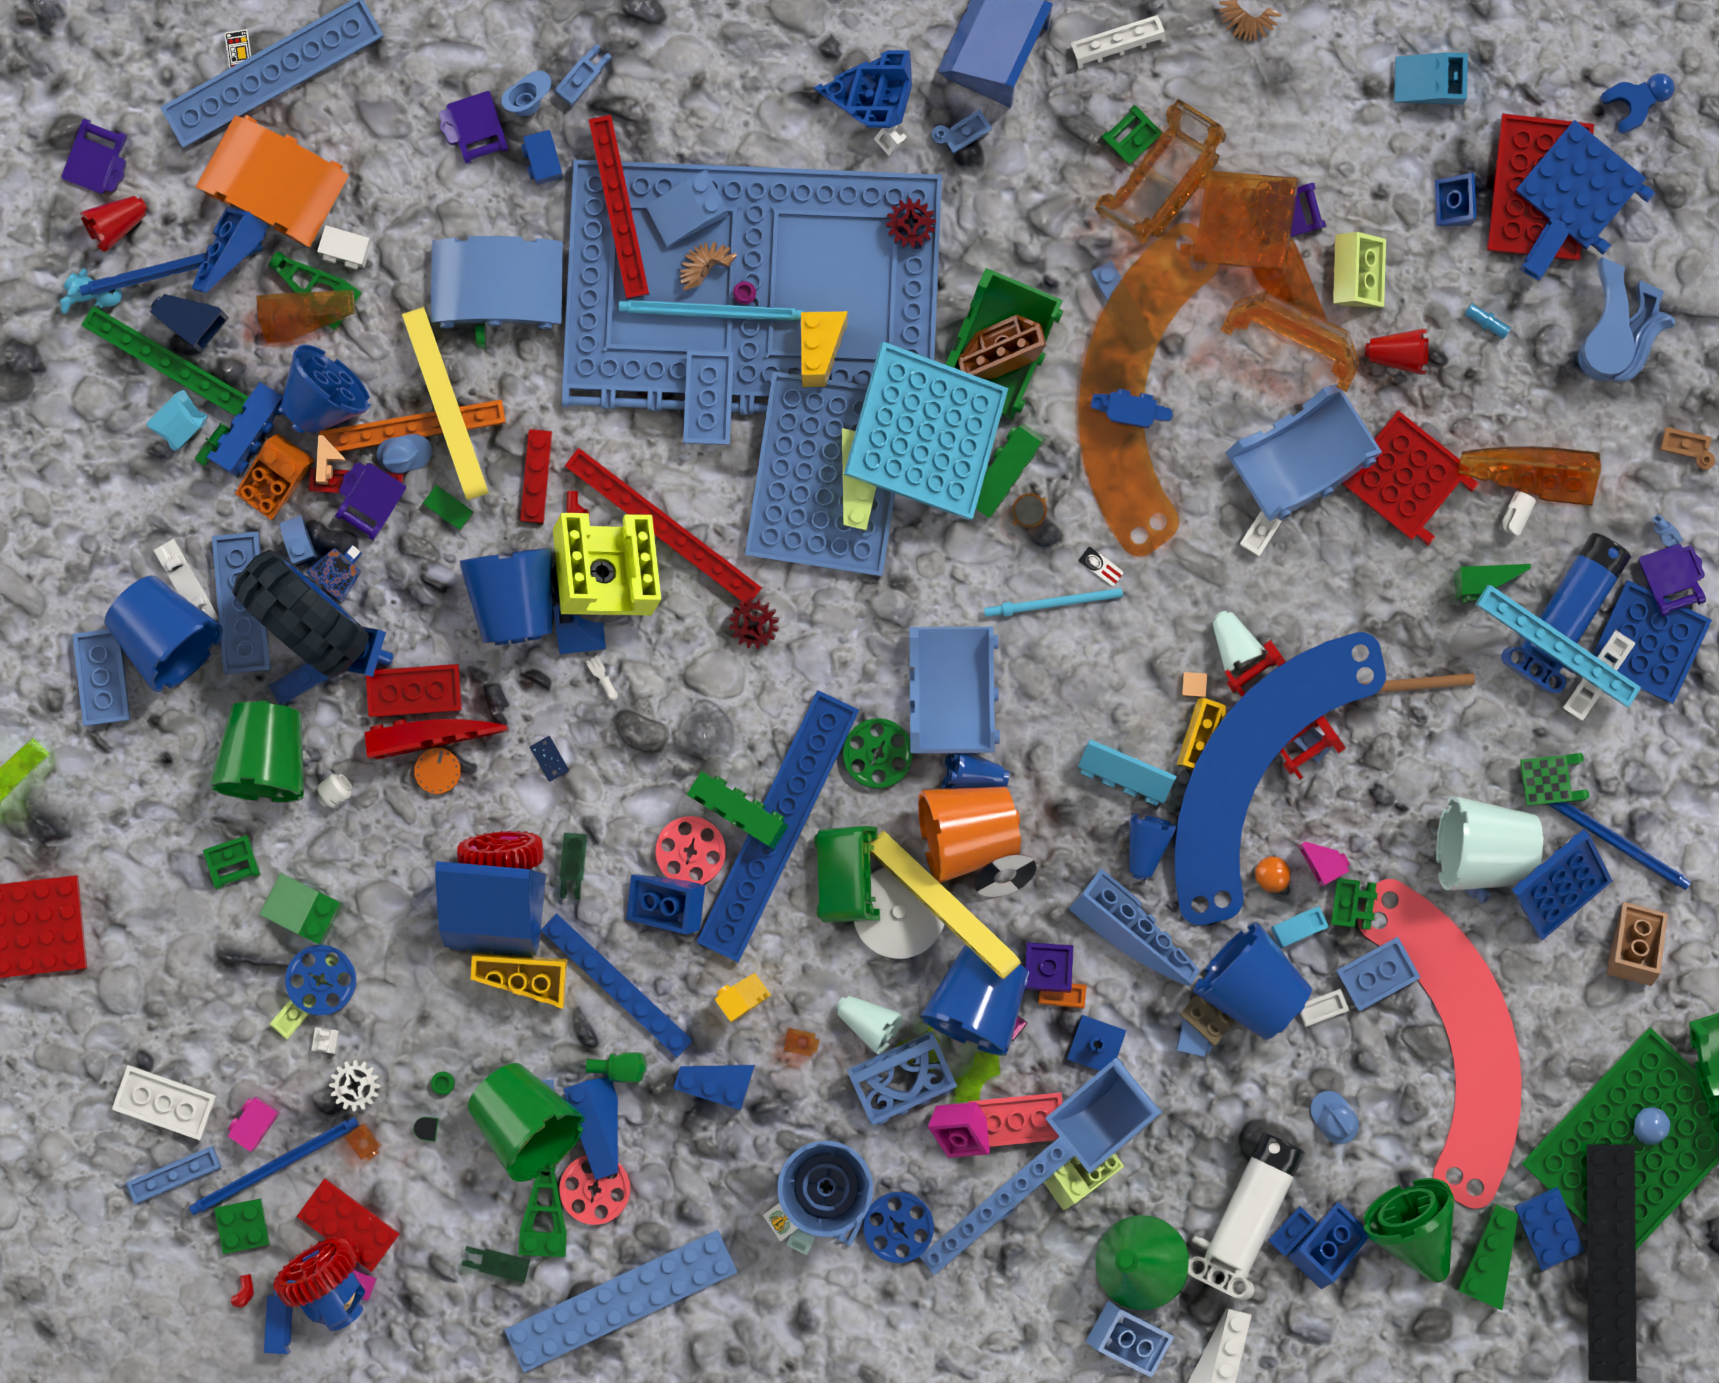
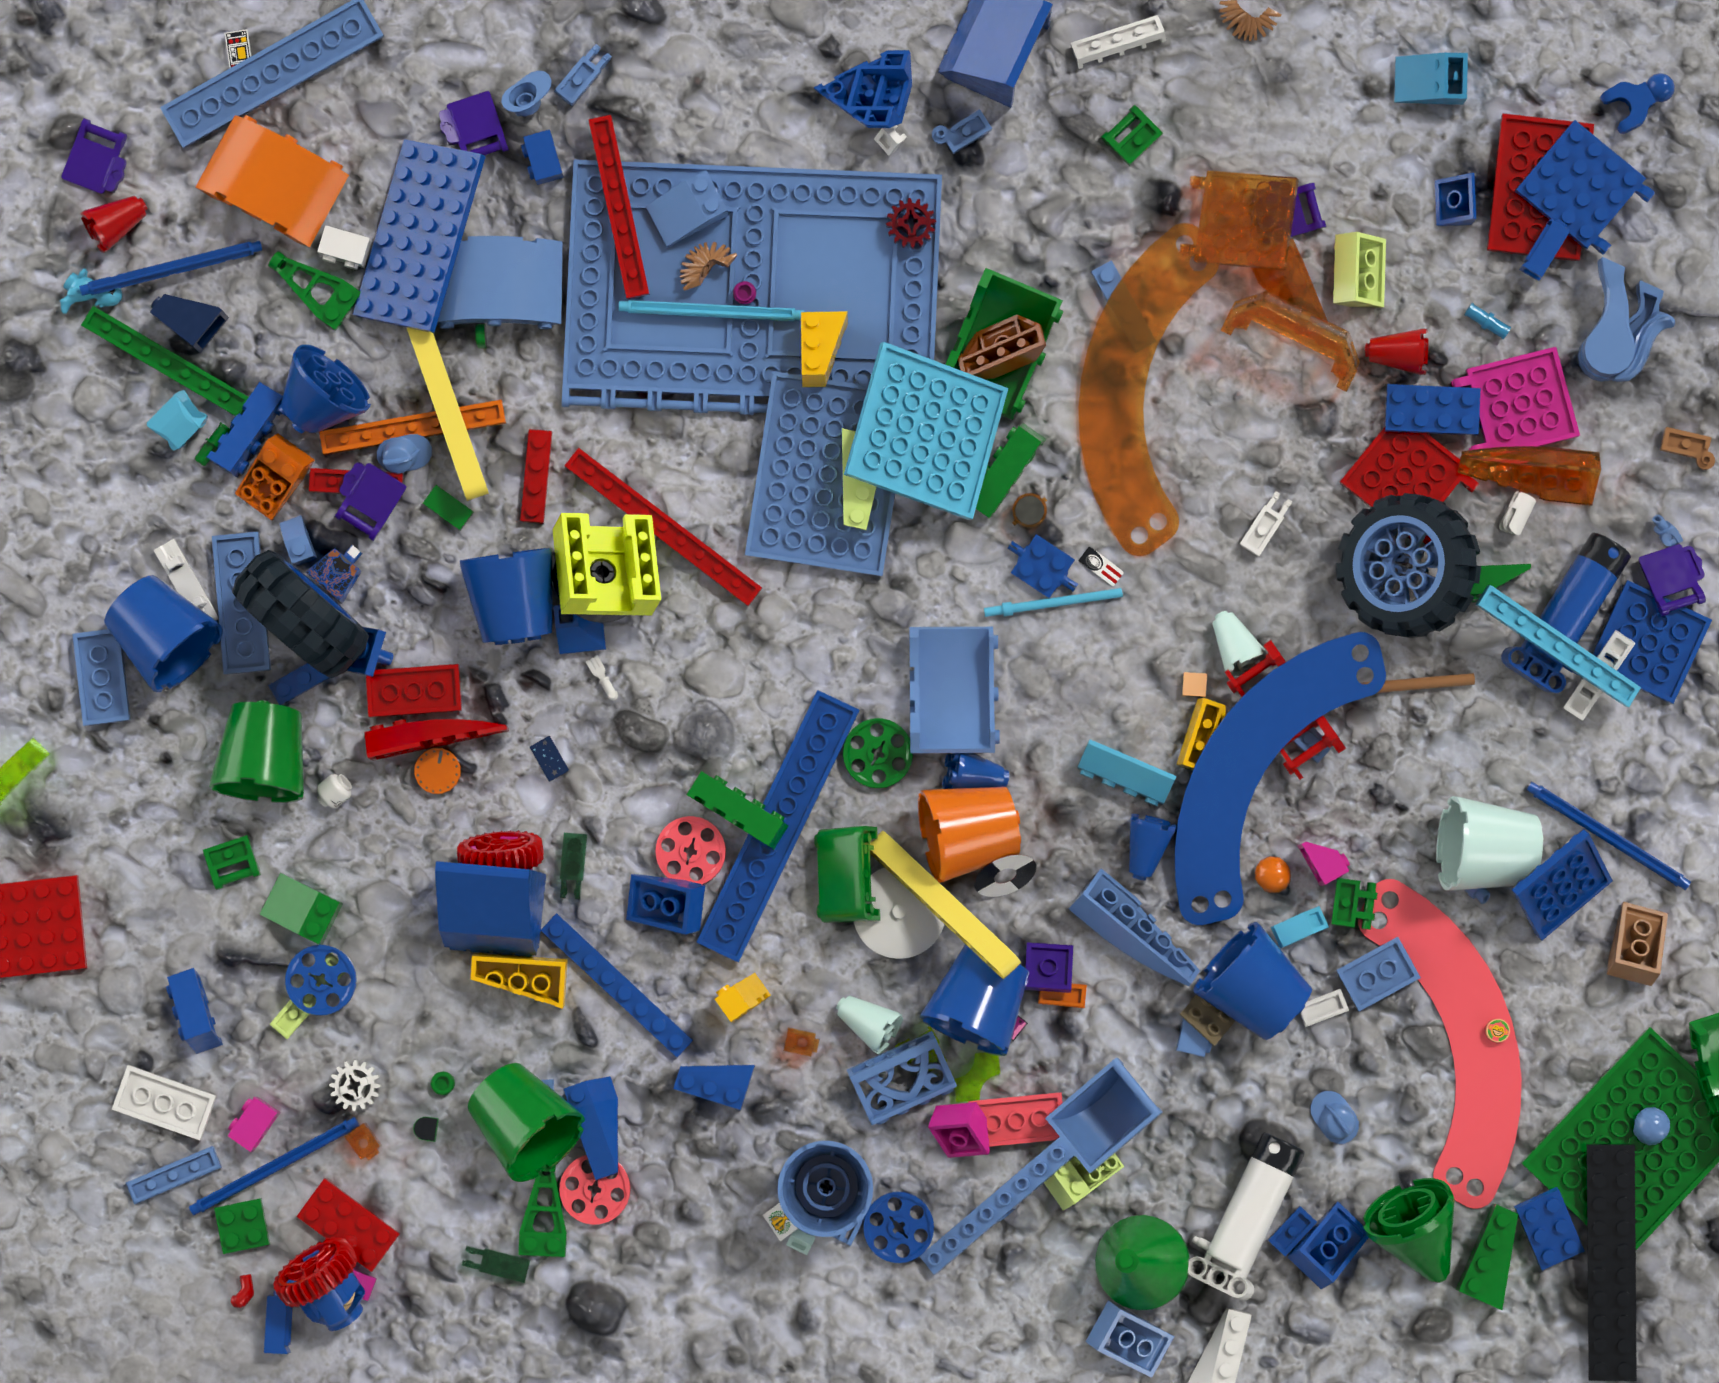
blue wedge [192,207,268,293] -> none
clear orange wedge [256,290,355,344] -> none
white tile [312,1027,339,1054] -> none
light nougat slope [316,435,348,485] -> none
medium blue plate [504,1230,738,1372] -> none
red arm [566,491,589,514] -> none
green piece [586,1052,648,1083] -> none
medium blue plate [683,350,734,445] -> none
dark red gear [729,598,780,649] -> none
blue tile [1067,1015,1127,1071] -> none
blue hinge [1091,389,1174,429] -> none
windscreen [1094,99,1226,244] -> none
medium blue panel [1225,383,1382,521] -> none
green flag [1520,753,1589,806] -> none
none -> blue wedge [166,968,223,1054]
none -> plate [353,139,486,333]
none -> blue plate [1007,534,1078,598]
none -> wheel [1336,493,1482,638]
none -> blue plate [1385,384,1481,436]
none -> dark pink plate [1451,347,1580,459]
none -> tile [1485,1019,1510,1042]

